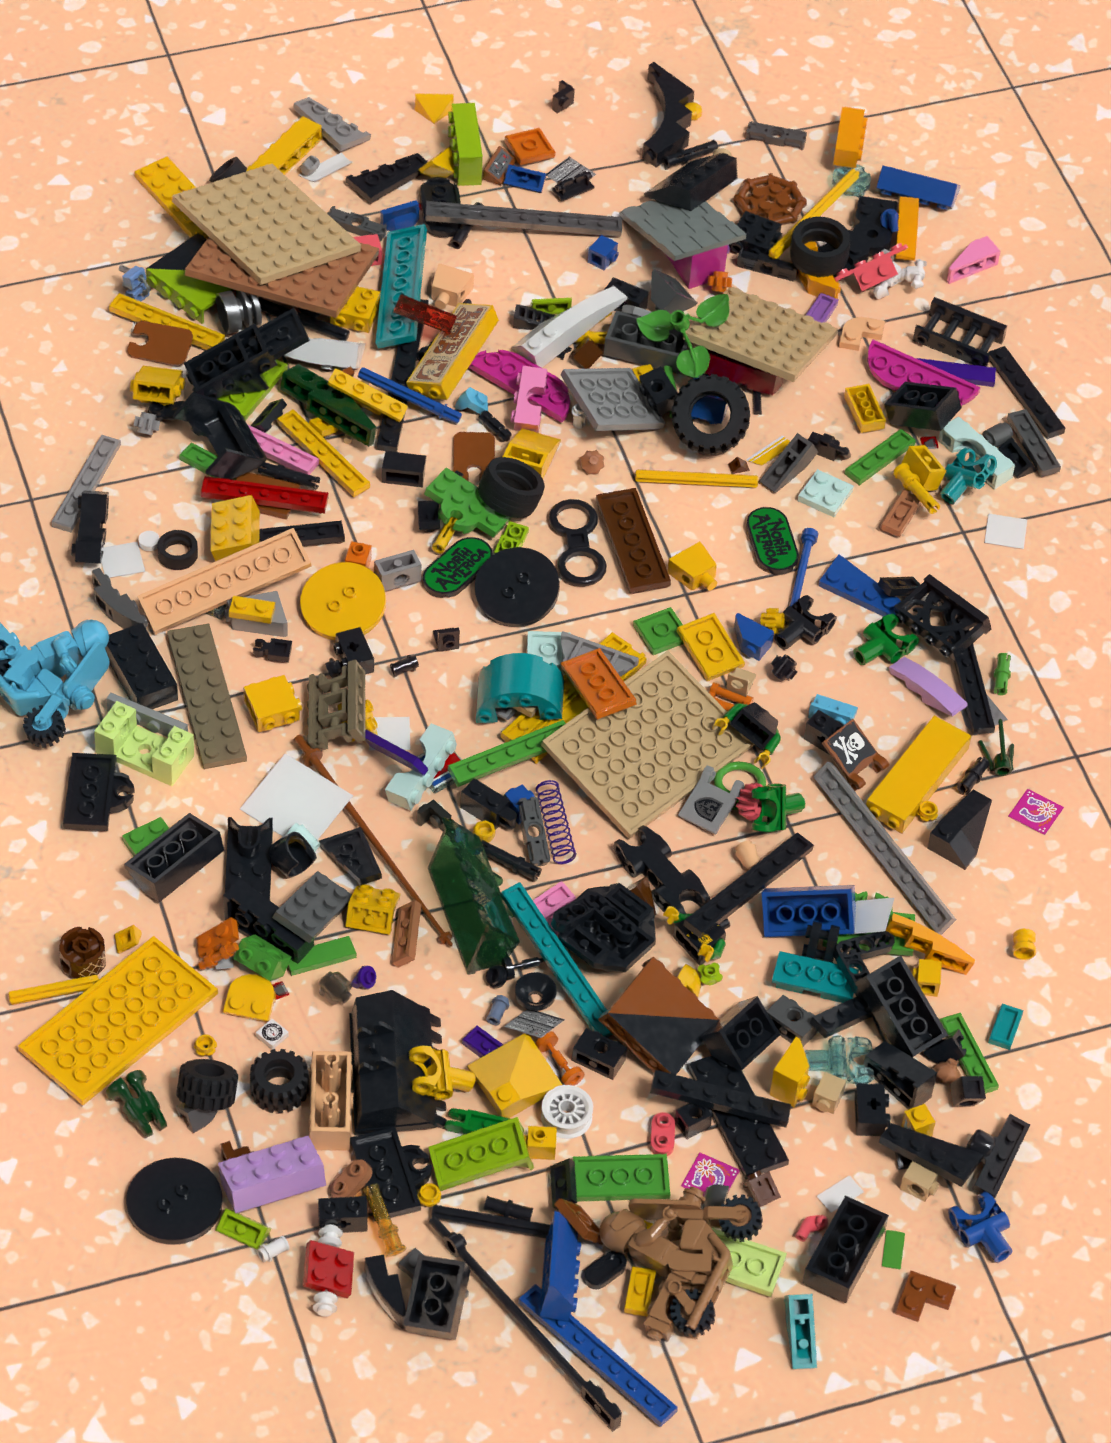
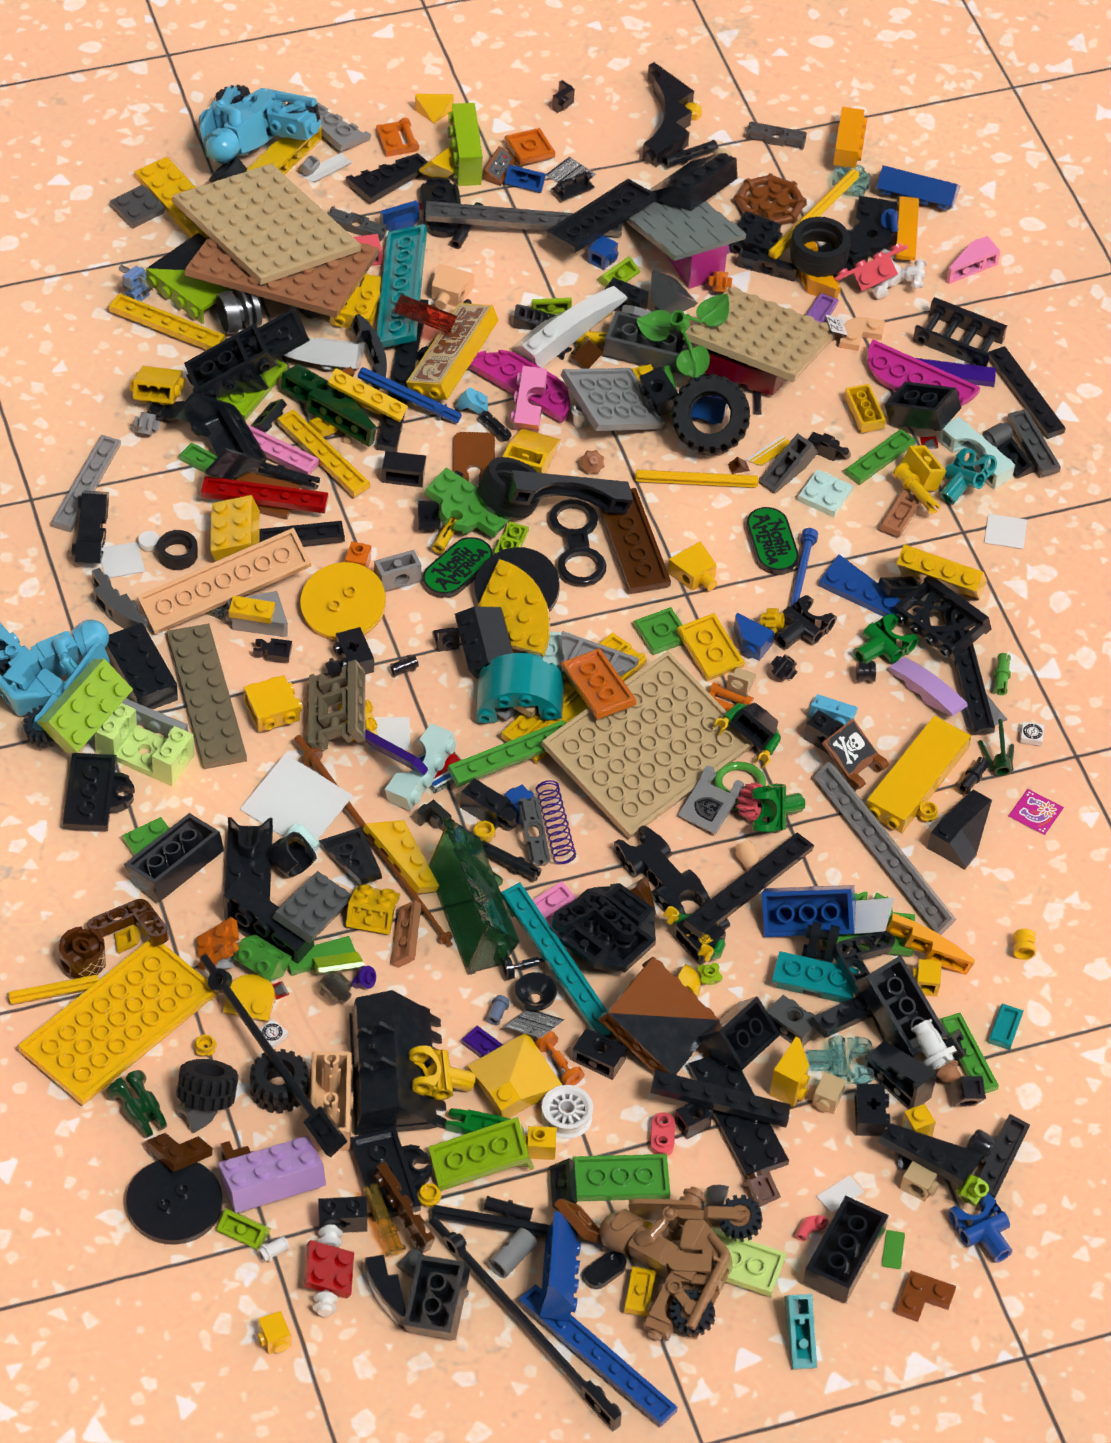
dark orange piece [127,321,193,366] -> none
black axle [257,297,350,341] -> none
nougat plate [330,1159,372,1198] -> none
black plate [486,965,507,988] -> none
sticker [681,1152,740,1196] -> none
none -> lime brick [37,658,133,753]
none -> reddish brown beam [87,899,169,945]
none -> dark grey plate [110,185,165,229]
none -> reddish brown plate [146,1132,213,1172]
none -> medium azure piece [199,84,321,164]
none -> black bar [200,954,348,1157]
none -> yellow brick [257,1311,292,1355]
none -> lime slope [313,952,364,975]
none -> black slope [350,314,387,390]
none -> yellow tile [361,274,383,294]
none -> yellow wing [363,820,439,894]
none -> reddish brown wing [374,1162,435,1254]
none -> orange plate [376,118,420,157]
none -> black slope [454,606,513,679]
none -> yellow plate [478,559,550,657]
none -> light grey pin [488,1228,537,1278]
none -> black arch [505,470,633,514]
none -> black plate [546,179,657,253]
none -> lime slope [596,256,641,287]
none -> white sticker [826,315,847,335]
none -> black wheel [856,661,876,682]
none -> yellow arch [896,544,987,600]
none -> white piece [911,1019,957,1070]
none -> lime axle [956,1174,989,1206]
none -> white tile [1020,721,1045,746]

